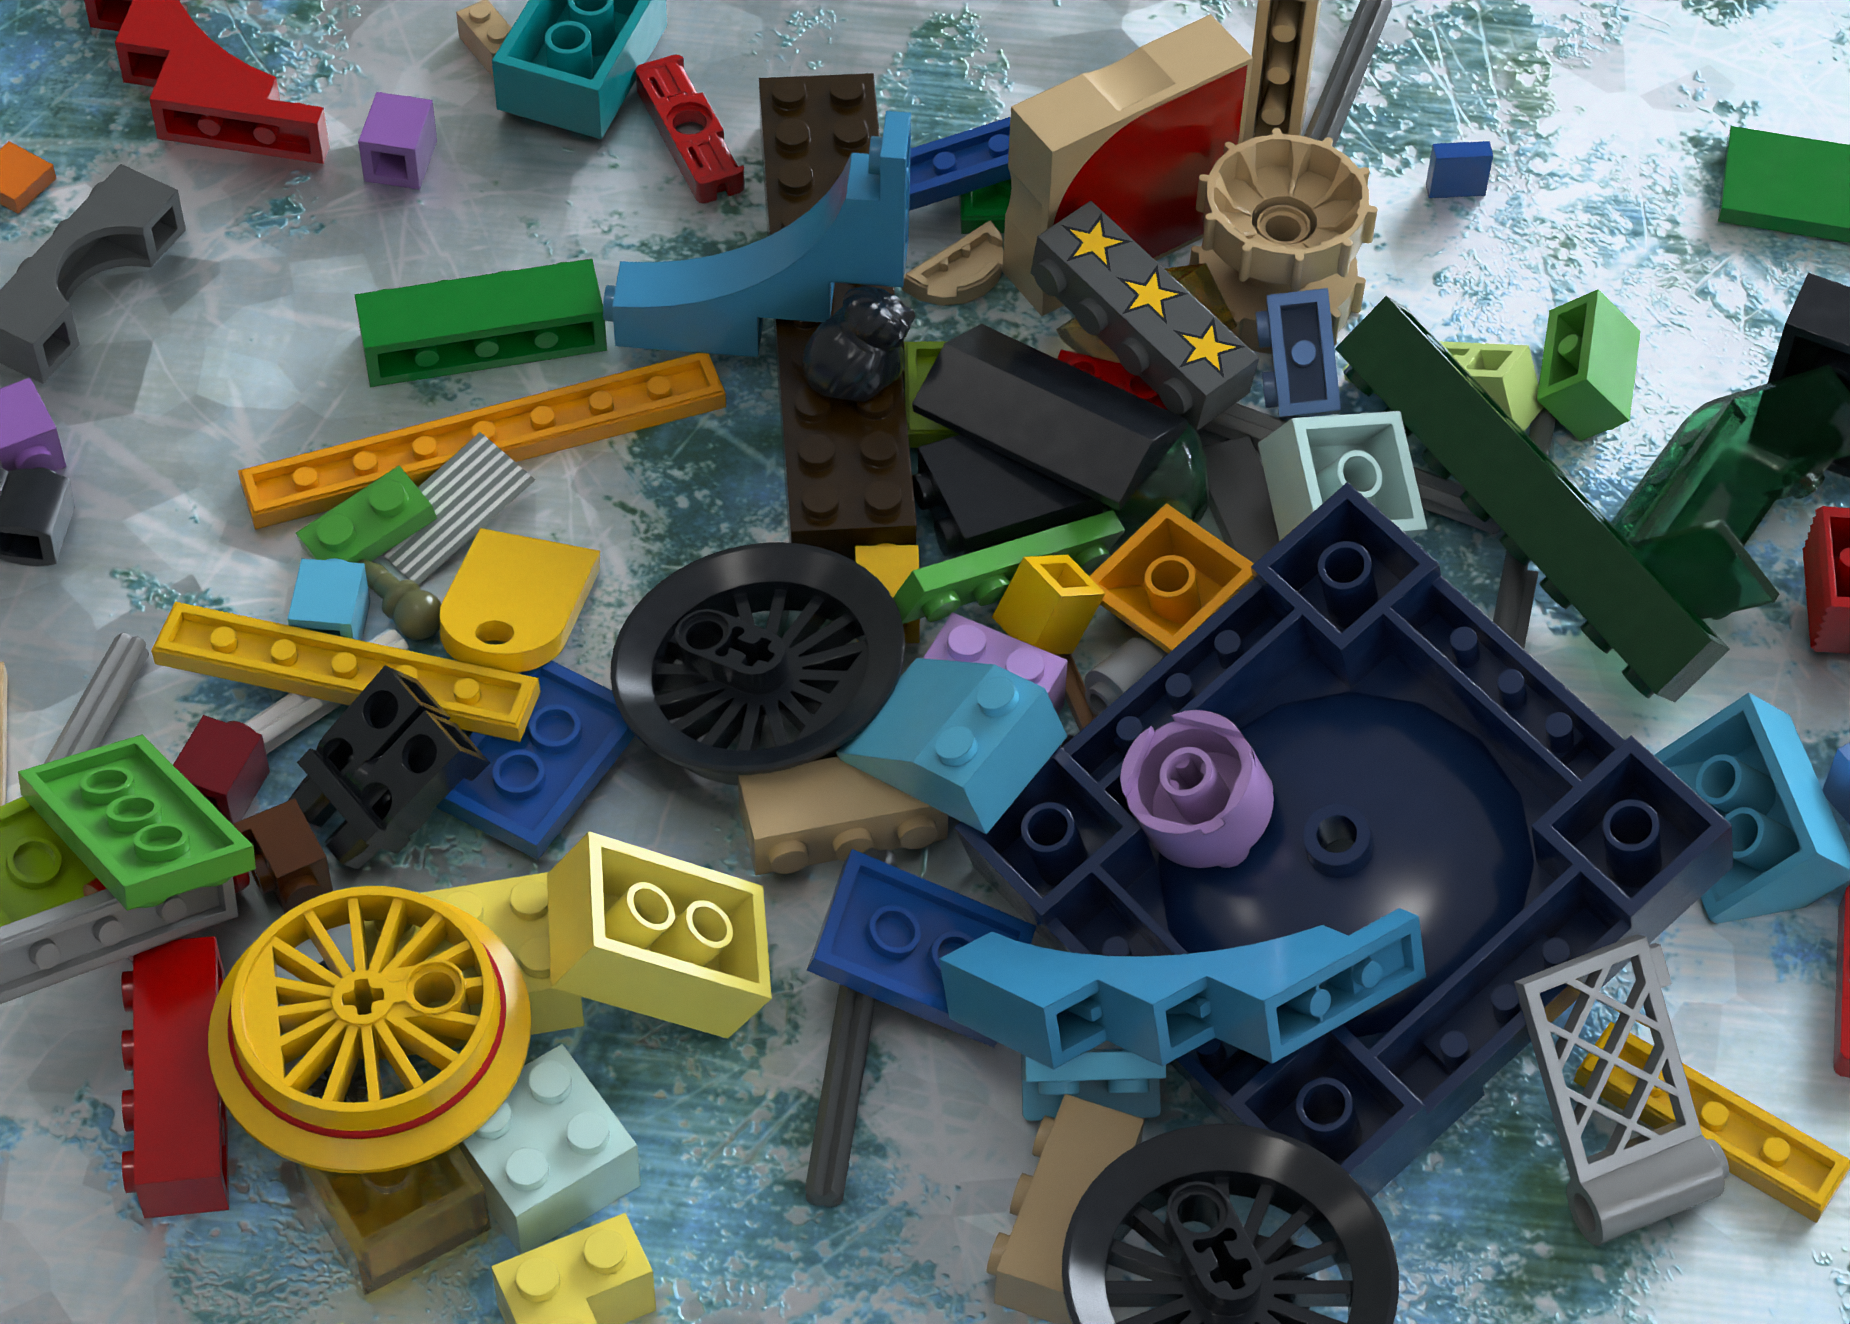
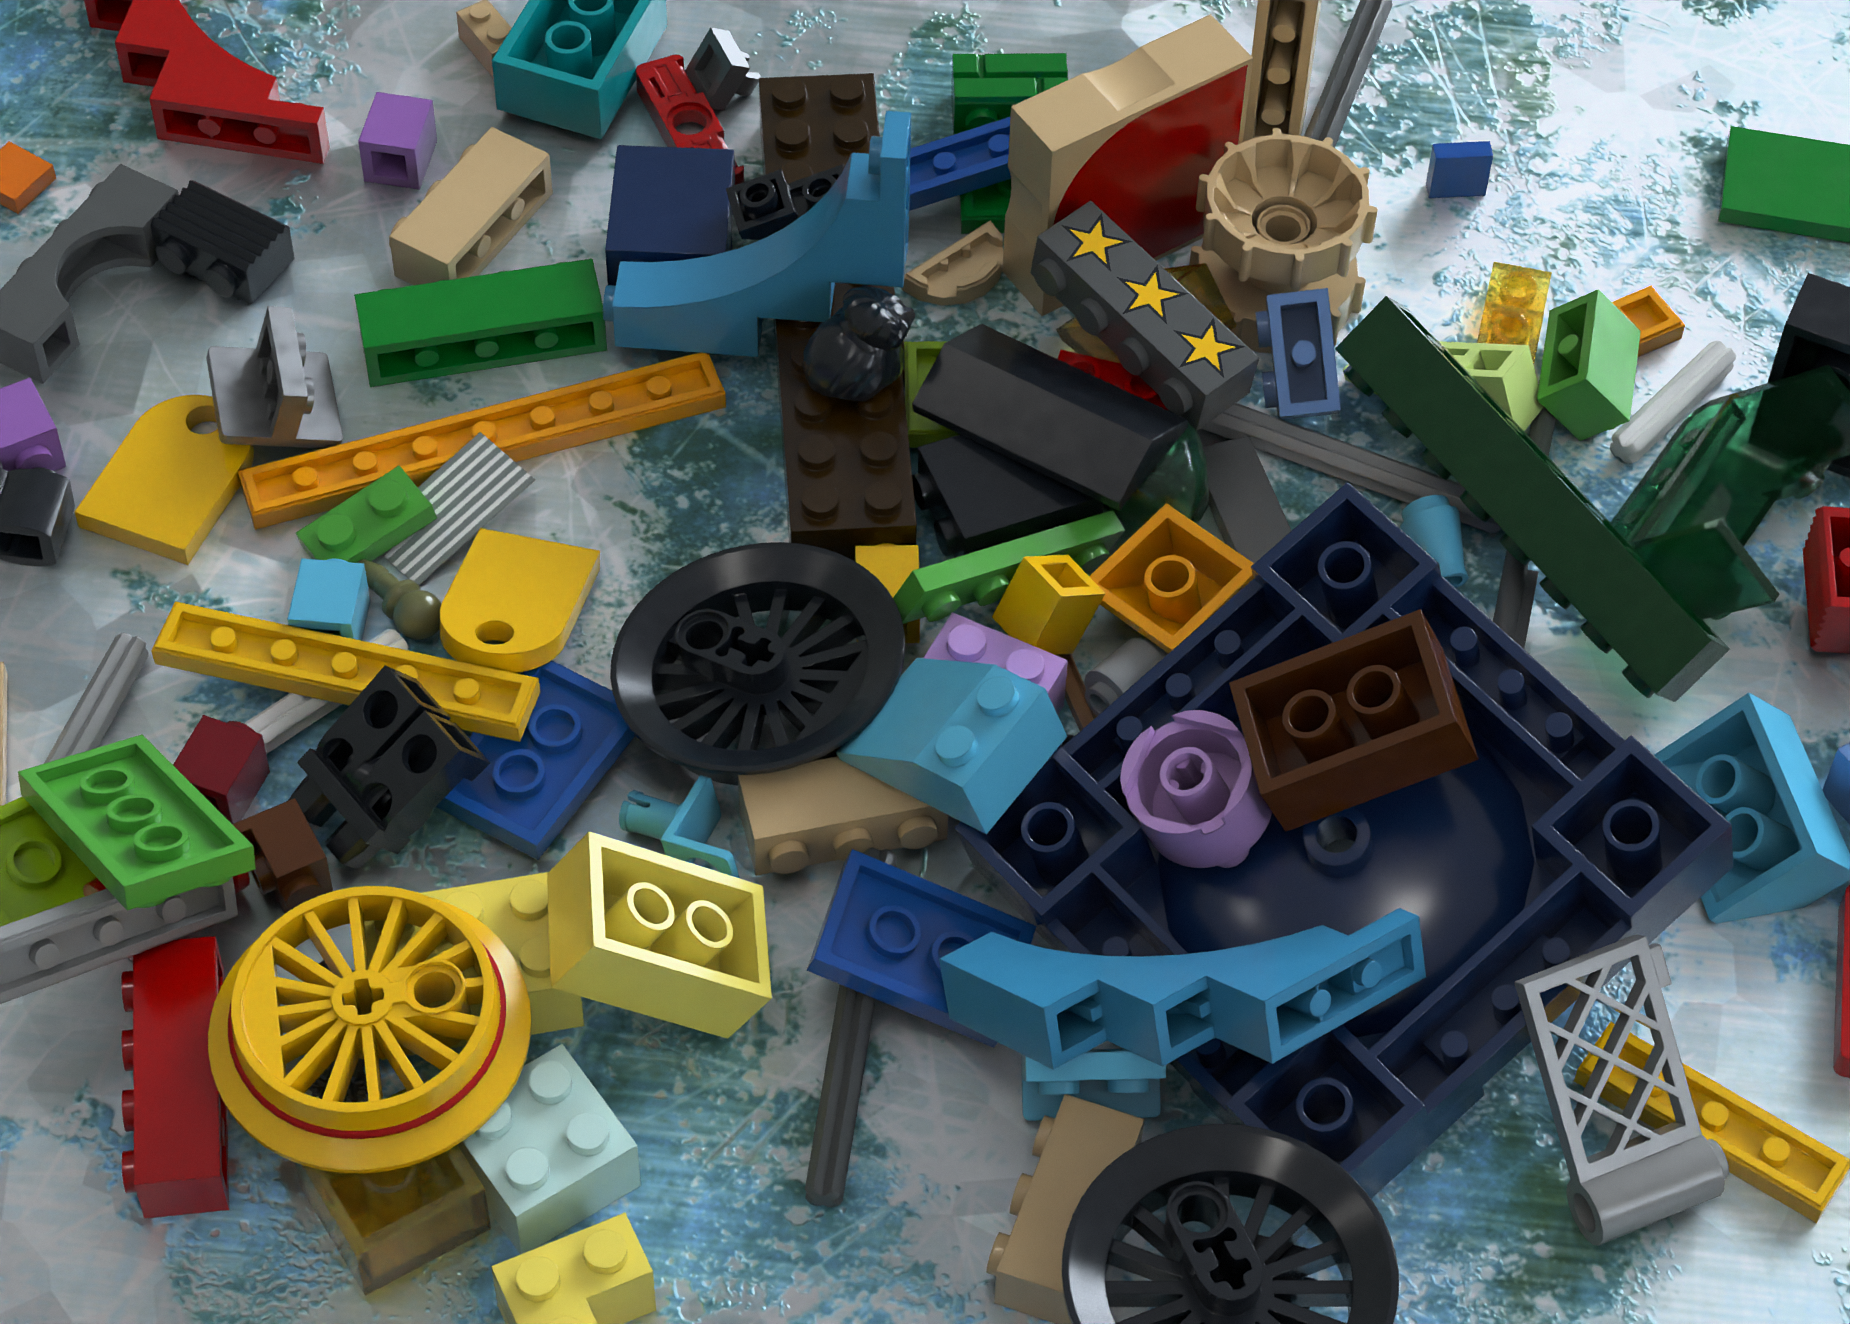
light aqua brick [1258,411,1427,541] -> none
none -> yellow tile [75,395,254,565]
none -> black brick [151,180,295,305]
none -> flat silver bracket [206,306,343,449]
none -> tan brick [389,127,553,285]
none -> dark blue brick [605,145,735,286]
none -> medium azure bracket [619,775,740,878]
none -> dark grey tile [685,28,761,111]
none -> black slope [726,164,845,240]
none -> green brick [951,53,1068,135]
none -> reddish brown brick [1229,609,1479,832]
none -> medium azure cone [1400,495,1469,588]
none -> clear yellow slope [1477,262,1552,365]
none -> white axle [1609,340,1737,464]
none -> light orange tile [1612,285,1685,357]

